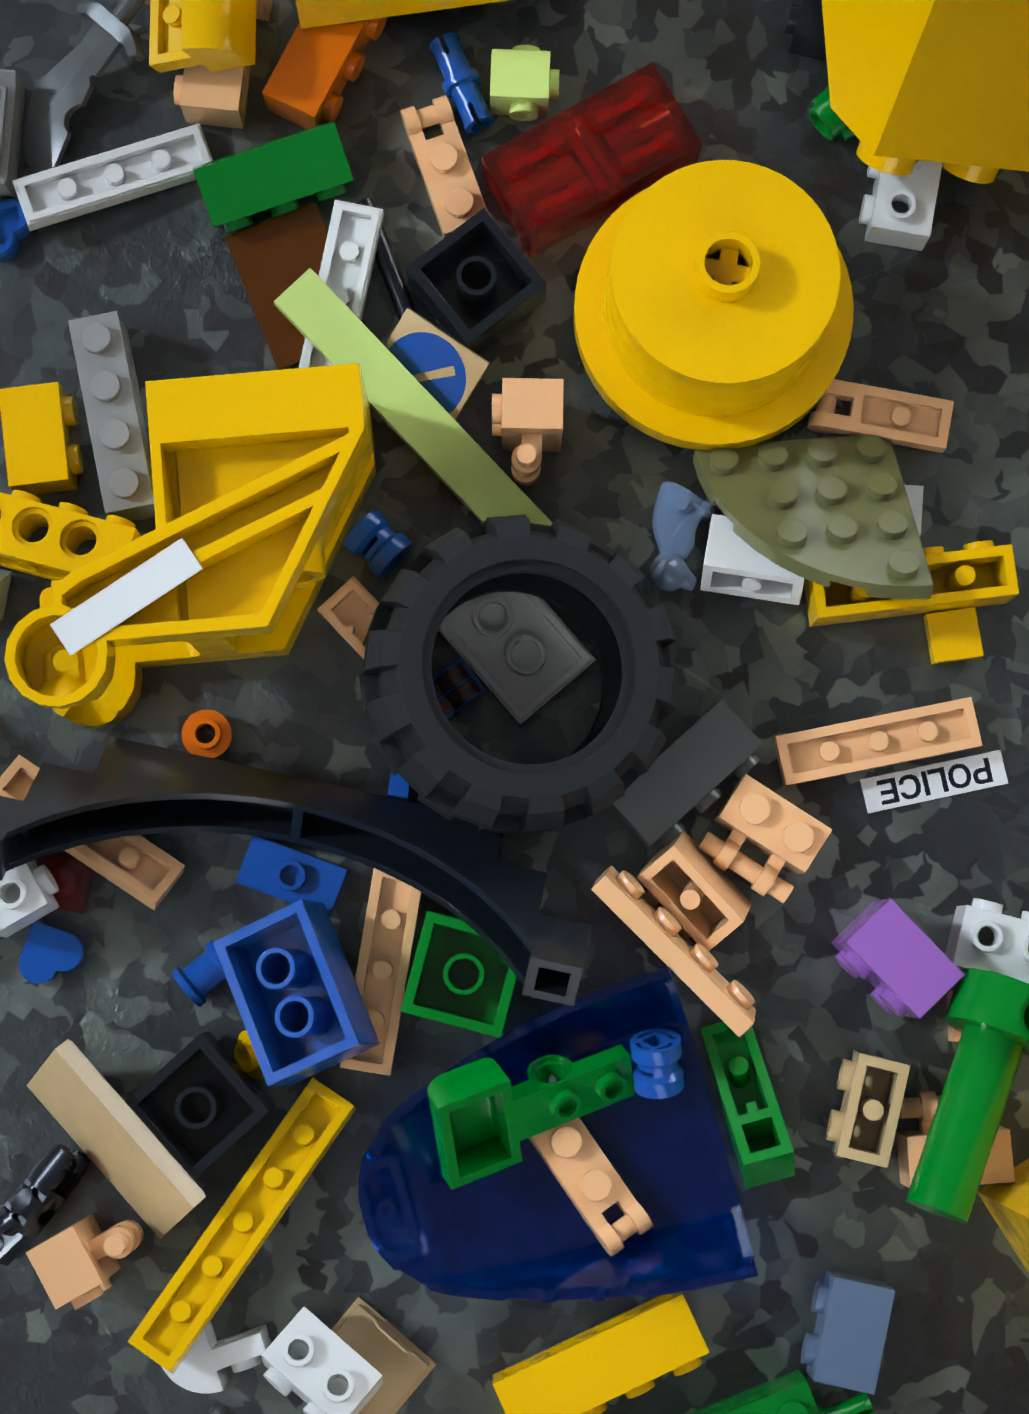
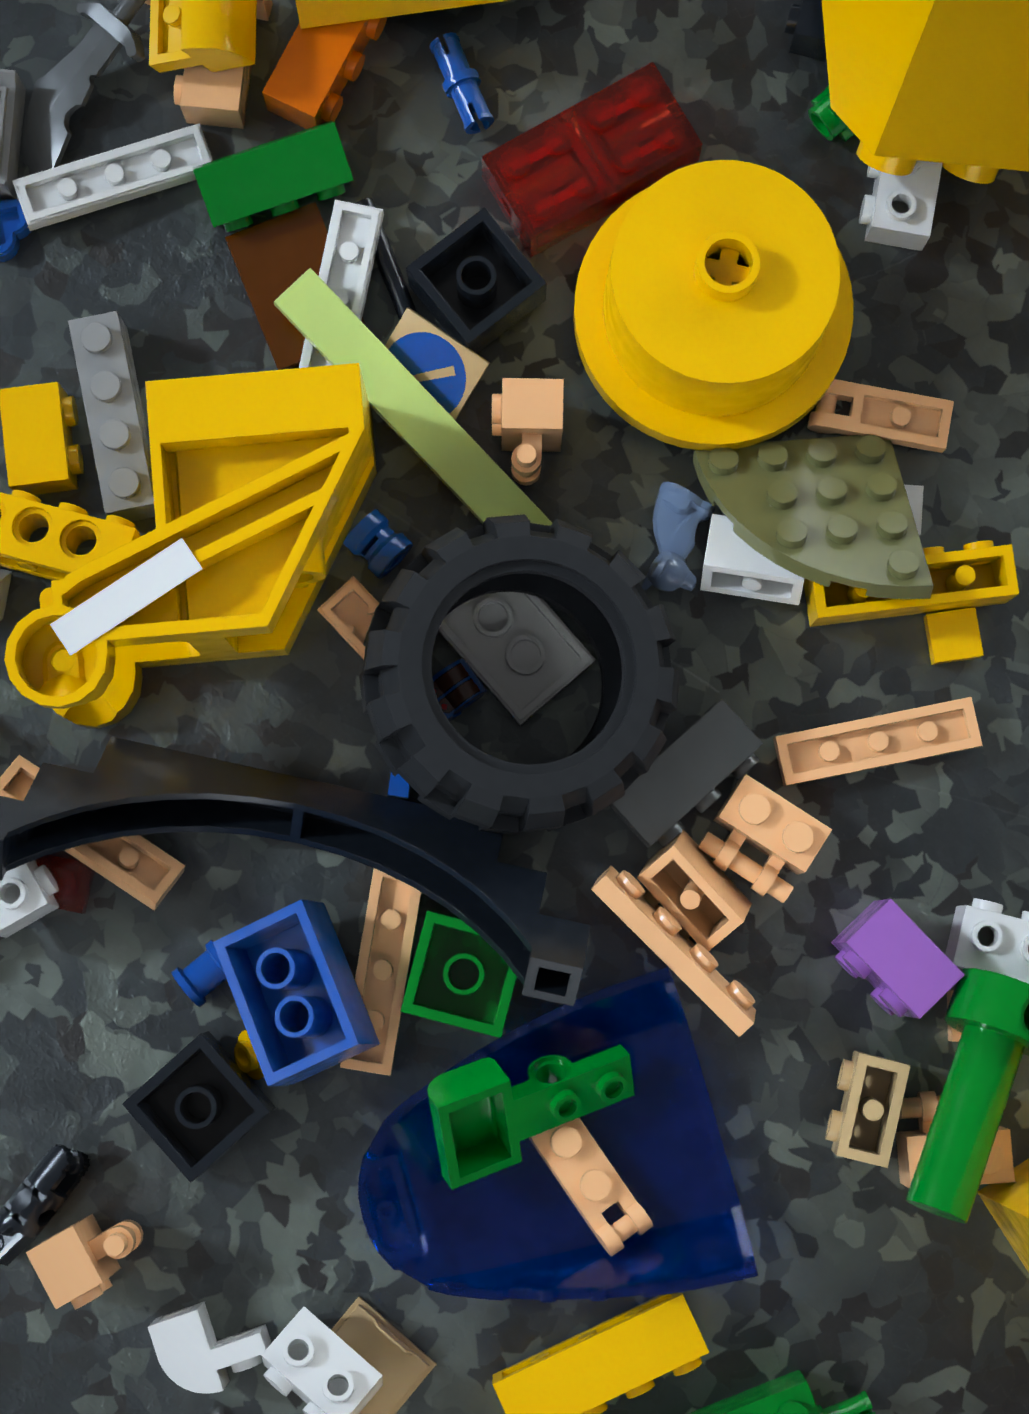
blue tile [19,921,86,984] -> none
tan tile [26,1039,206,1239] -> none
yellow plate [127,1077,356,1374] -> none
orange plate [182,709,233,759] -> none
blue plate [235,836,349,917] -> none
light nougat plate [400,95,487,238] -> none
yellowish green brick [490,45,560,121] -> none
blue wheel [630,1028,685,1099] -> none
green slope [700,1022,795,1189] -> none
sand blue brick [801,1269,895,1395] -> none
white sticker [860,750,1008,813] -> none

